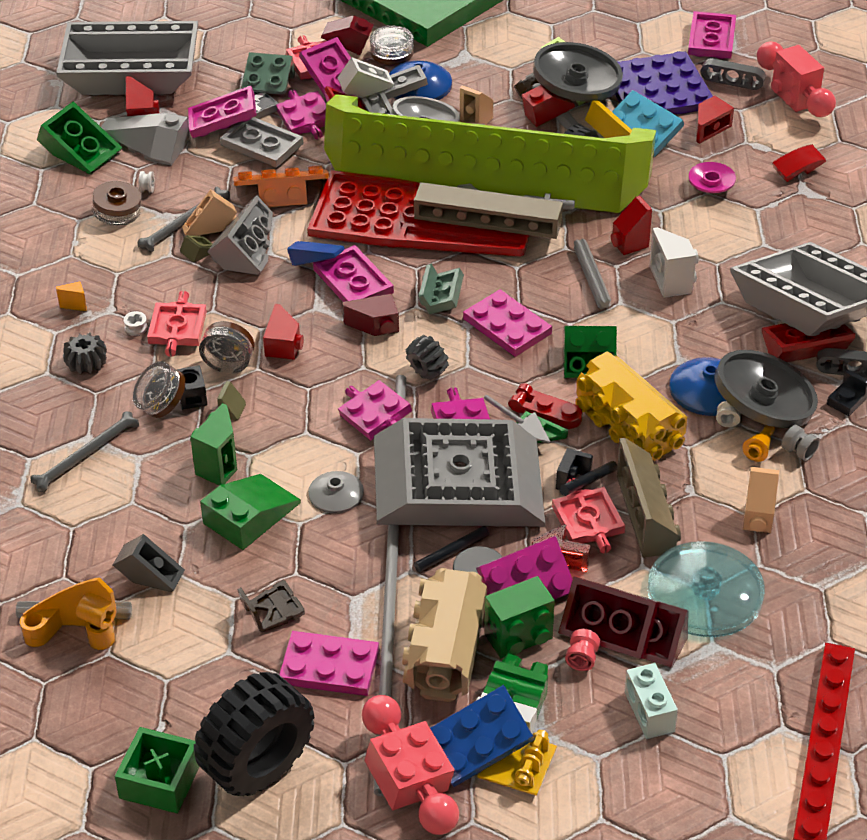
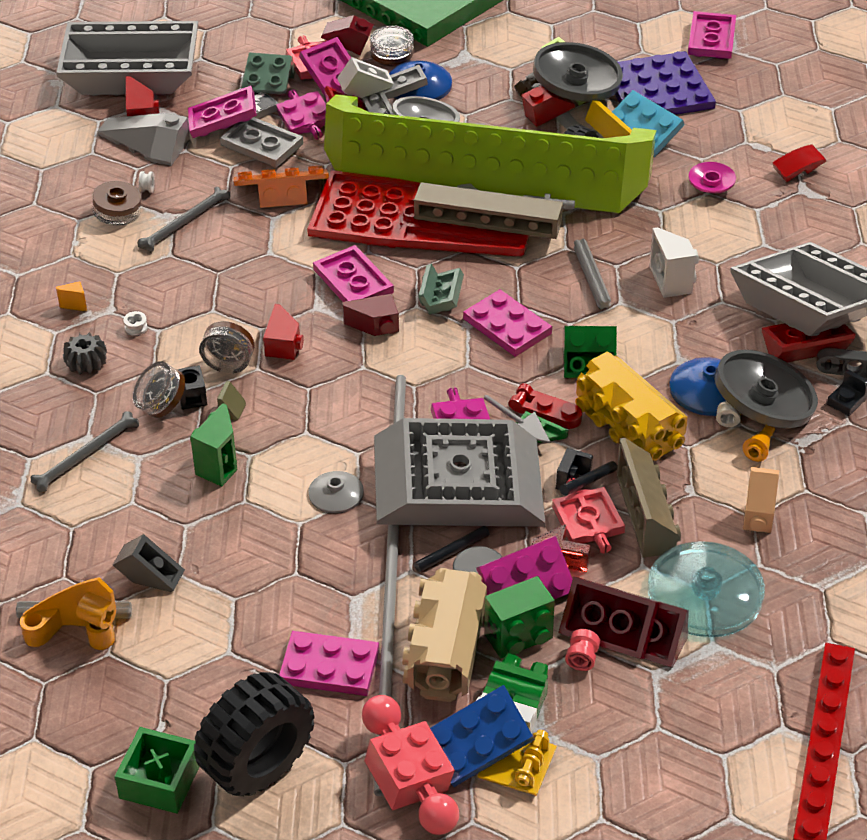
green slope [37,101,123,174] -> none
coral plate [147,291,207,356] -> none
olive slope [180,235,213,262] -> none
light nougat slope [182,189,237,236] -> none
green slope [200,474,301,550] -> none
light grey wedge [207,195,273,275] -> none
dark brown piece [237,580,305,632] -> none
blue slope [287,241,345,266] -> none
dark pink plate [338,380,412,441] -> none
dark grey gear [405,335,449,380] -> none
light nougat slope [460,86,493,125] -> none
red slope [611,195,652,255] -> none
light aqua brick [625,663,678,739] -> none
red slope [696,96,734,144] -> none
dark grey beam [700,58,766,90] -> none
coral brick [756,41,836,117] -> none
light grey wheel [781,425,820,461] -> none

